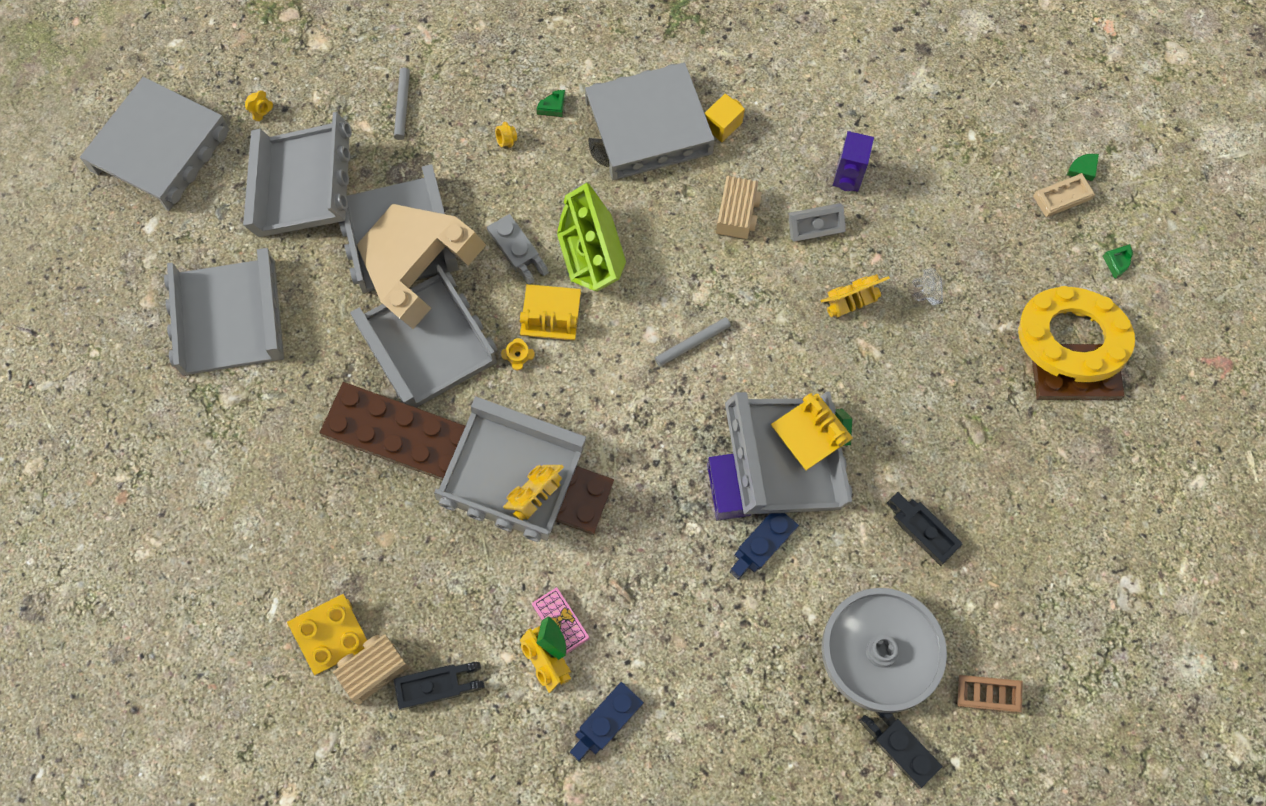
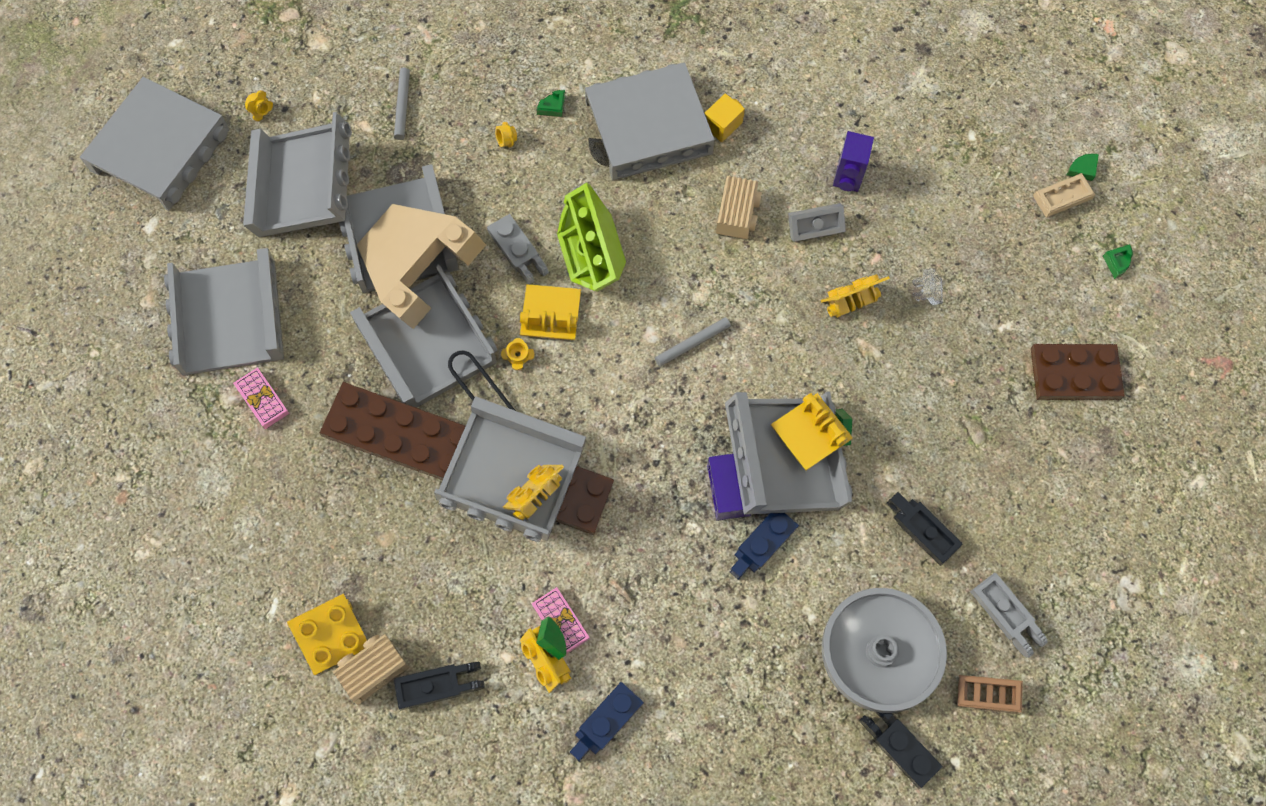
yellow plate [1018,286,1135,382] -> none
none -> bright pink tile [233,367,290,429]
none -> black piece [448,350,516,411]
none -> light grey hinge [970,573,1048,658]

